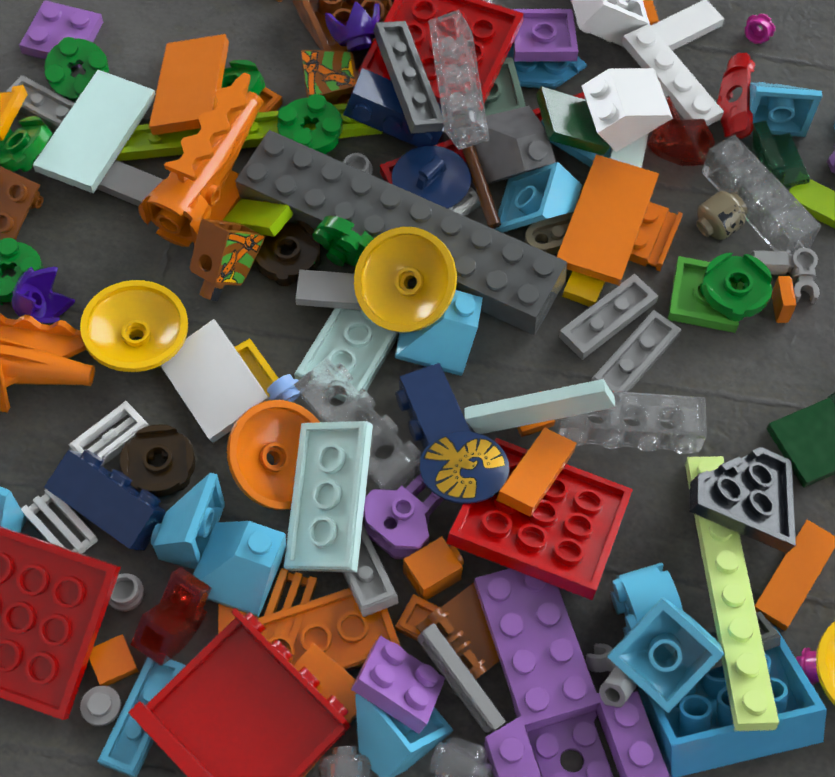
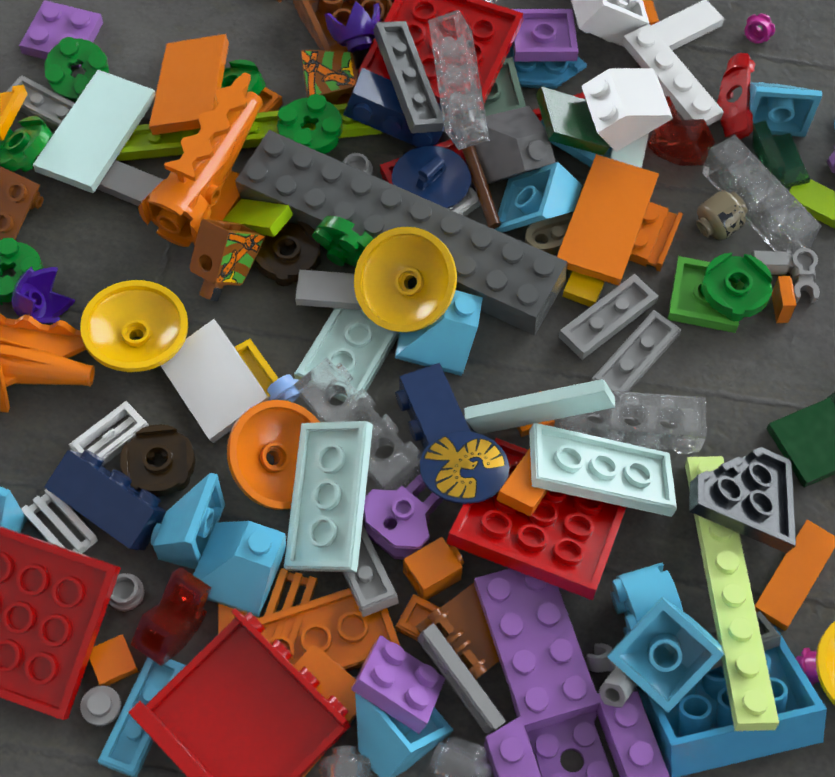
none -> light aqua tile [529,423,677,517]

